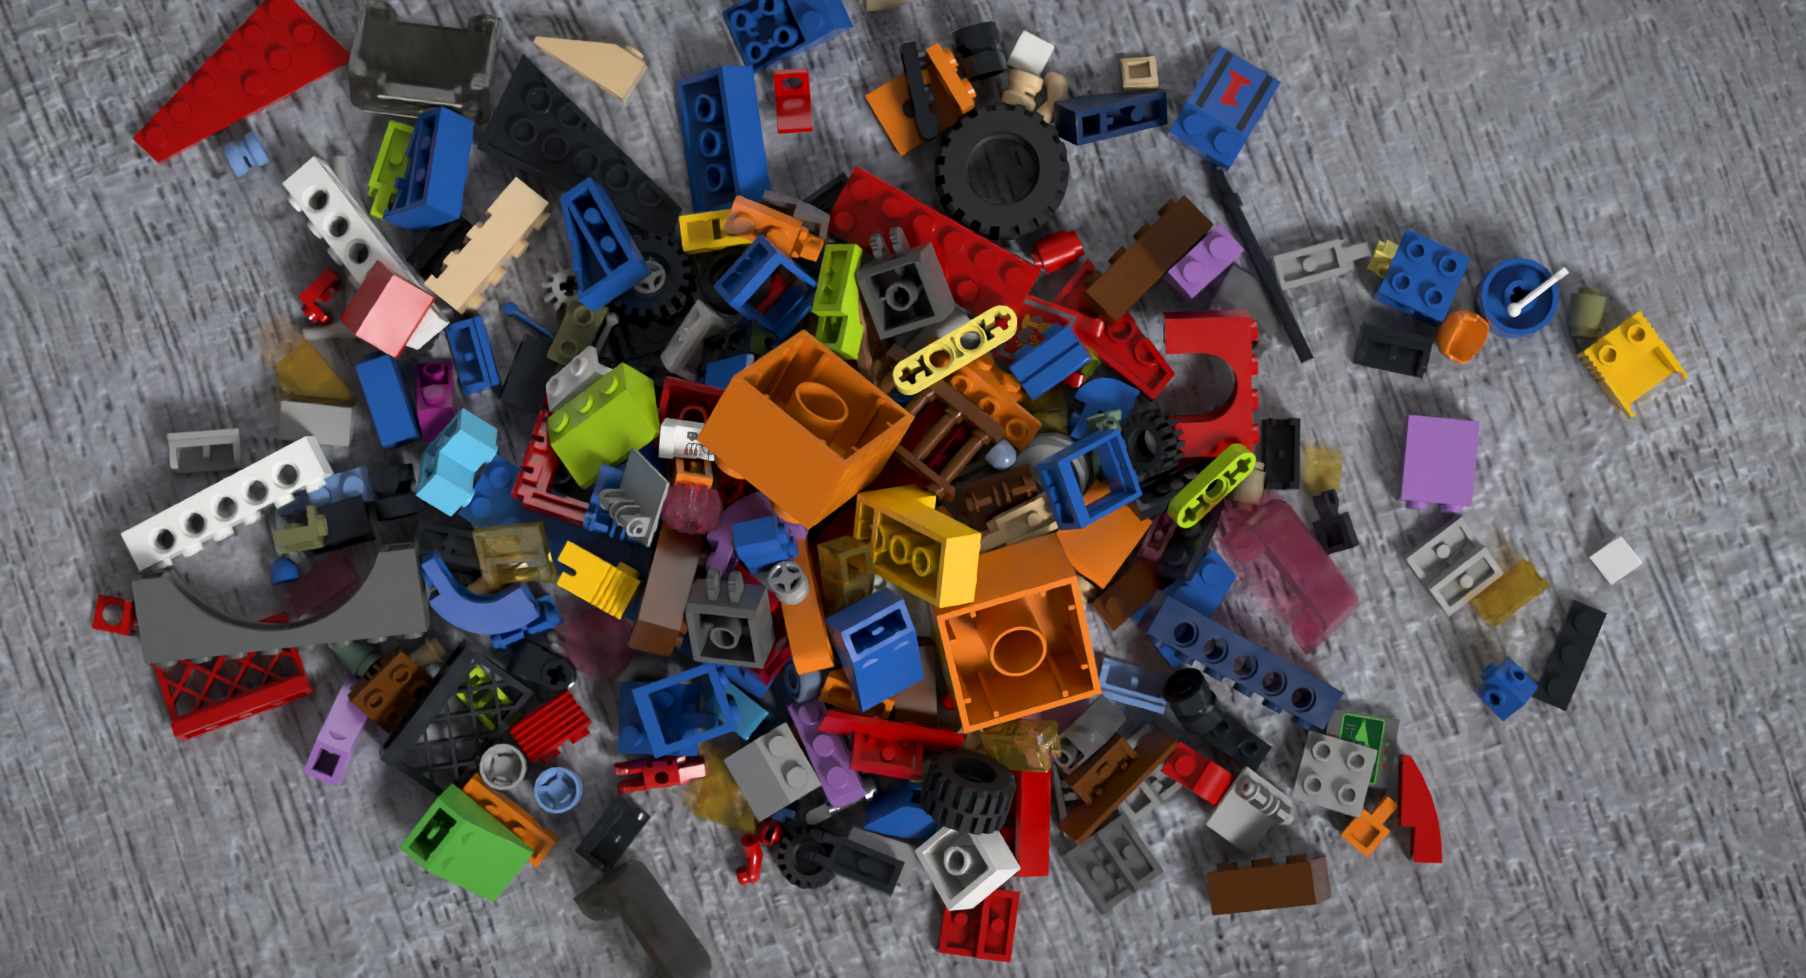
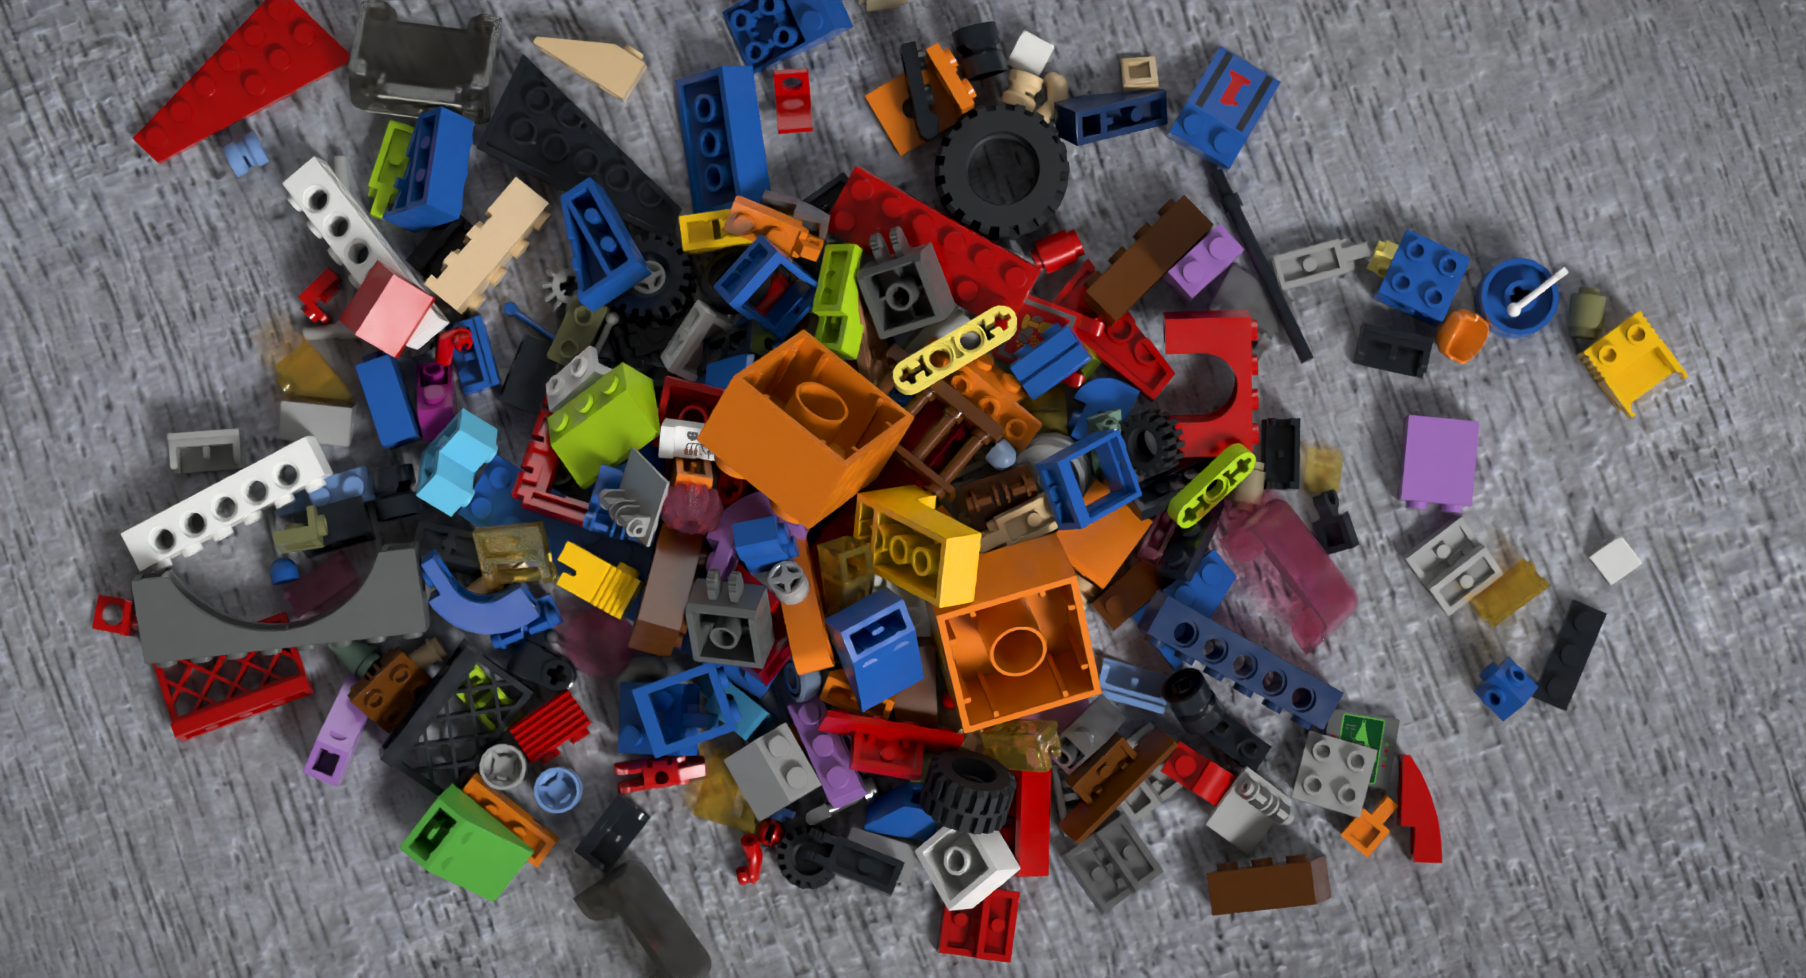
none -> red arm [434,326,473,366]

